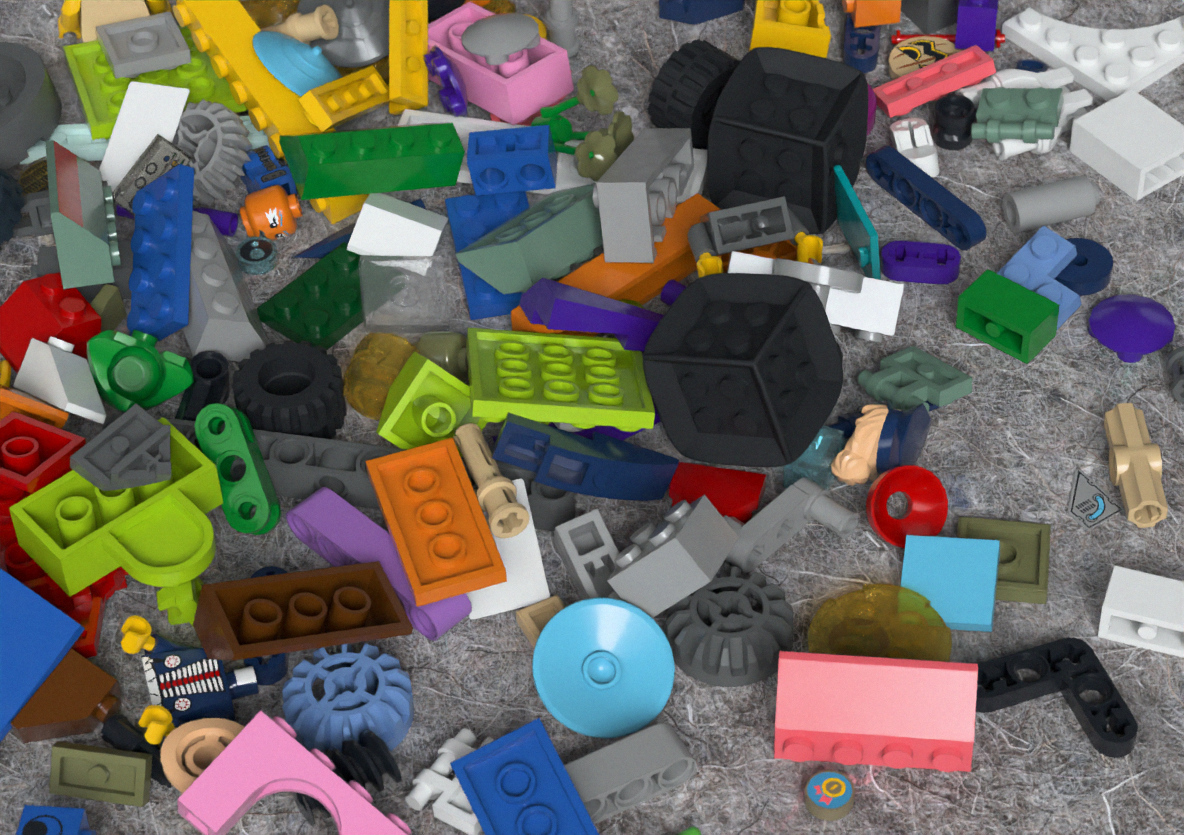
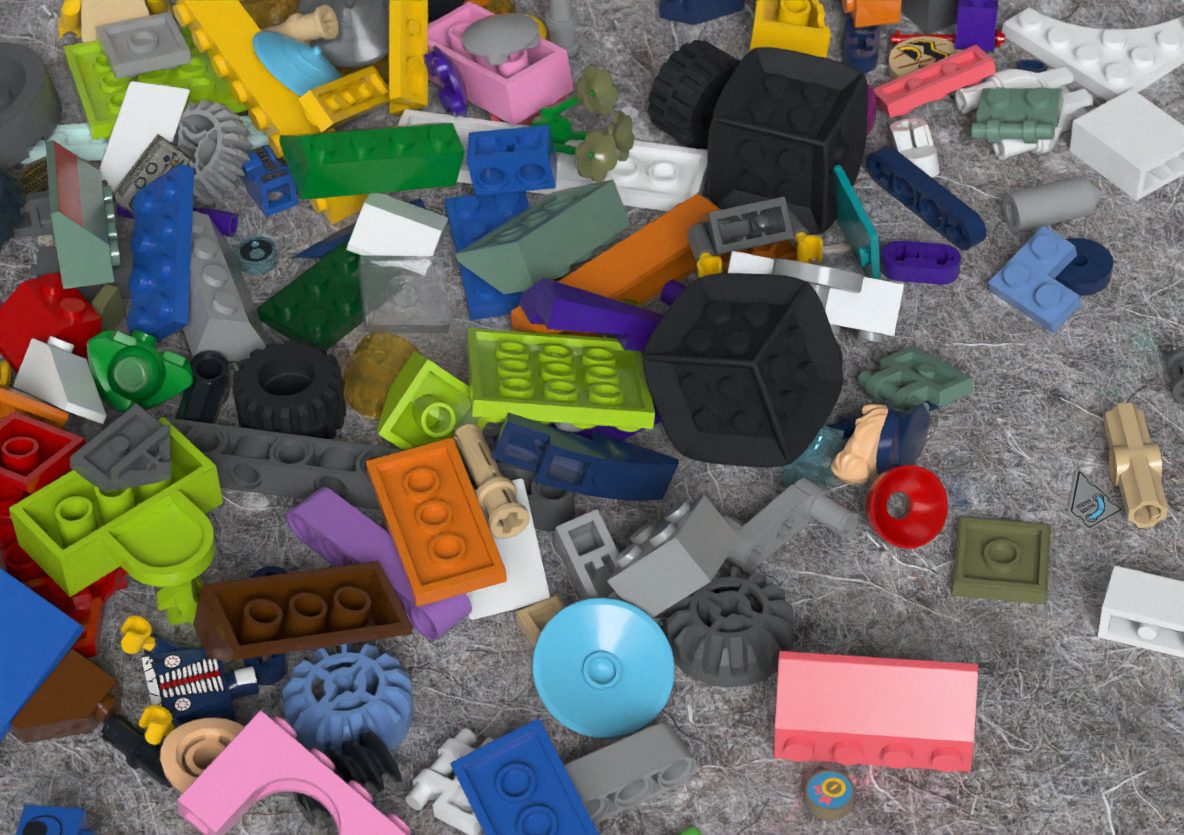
olive plate [49,741,152,807] -> none
green piece [194,403,281,536] -> none
orange head [239,185,303,243] -> none
olive head [410,330,469,383] -> none
light grey wedge [593,128,694,263] -> none
red slope [669,462,766,524] -> none
clear yellow tile [808,584,952,662] -> none
medium azure tile [897,535,1001,632] -> none
black wheel [933,95,975,150] -> none
green brick [956,269,1060,364] -> none
black beam [976,637,1138,758] -> none
dark purple dish [1088,294,1175,363] -> none

